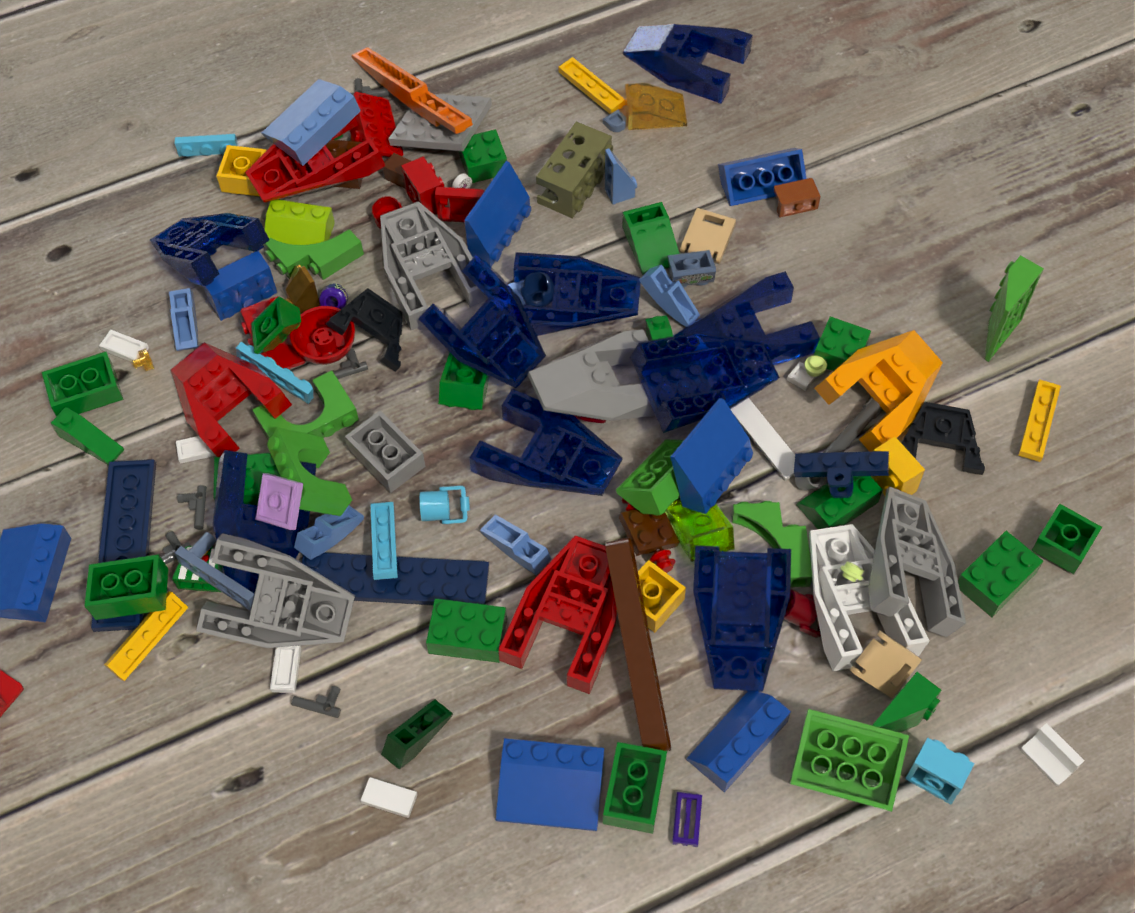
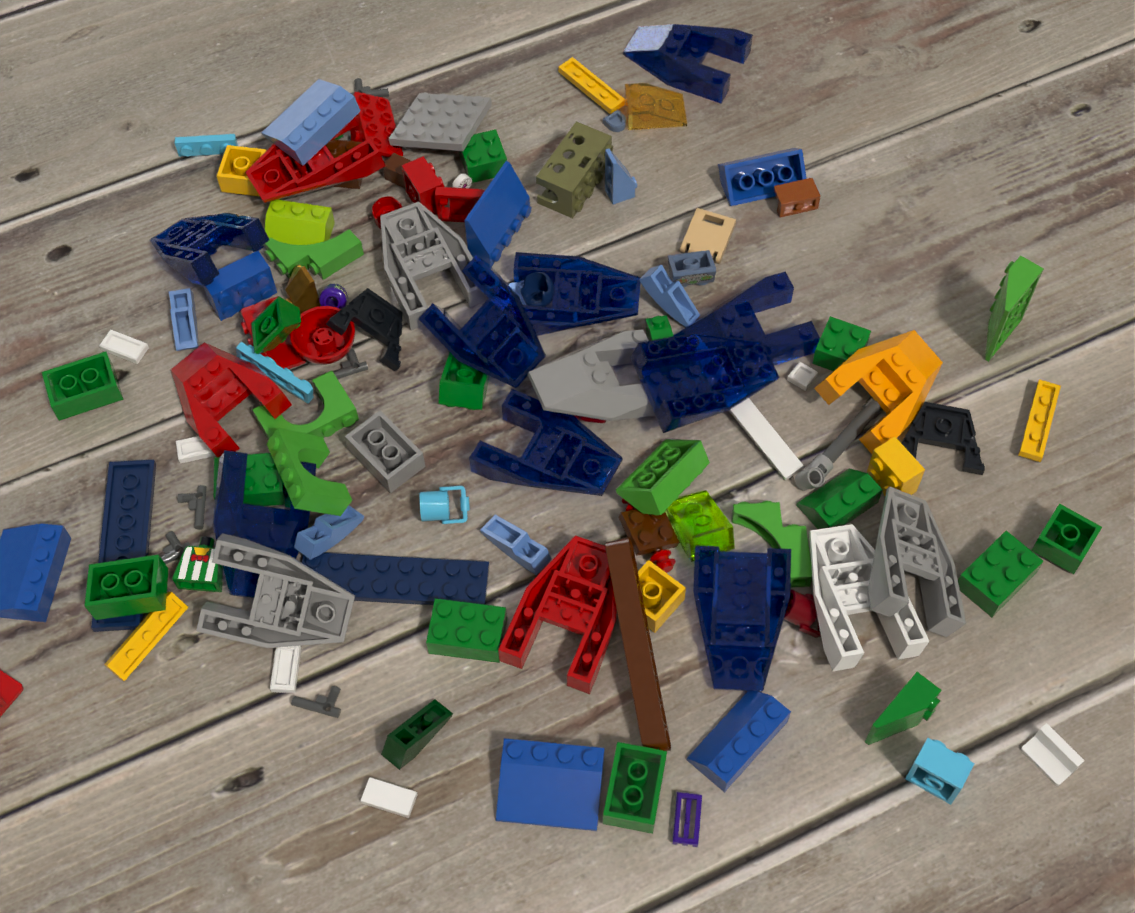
green slope [51,407,124,465] -> none
clear yellow tile [132,348,154,371] -> none
sand blue piece [175,532,255,611] -> none
lavender tile [256,473,303,530] -> none
orange slope [352,47,473,134] -> none
medium azure plate [370,502,398,580] -> none
green slope [622,202,679,275] -> none
blue slope [670,398,753,514] -> none
bright green slope [789,709,909,811] -> none
dark blue plate [794,451,889,498] -> none
yellowish green plate [804,356,827,377] -> none
yellowish green plate [840,561,864,582] -> none
tan container [850,631,922,698] -> none

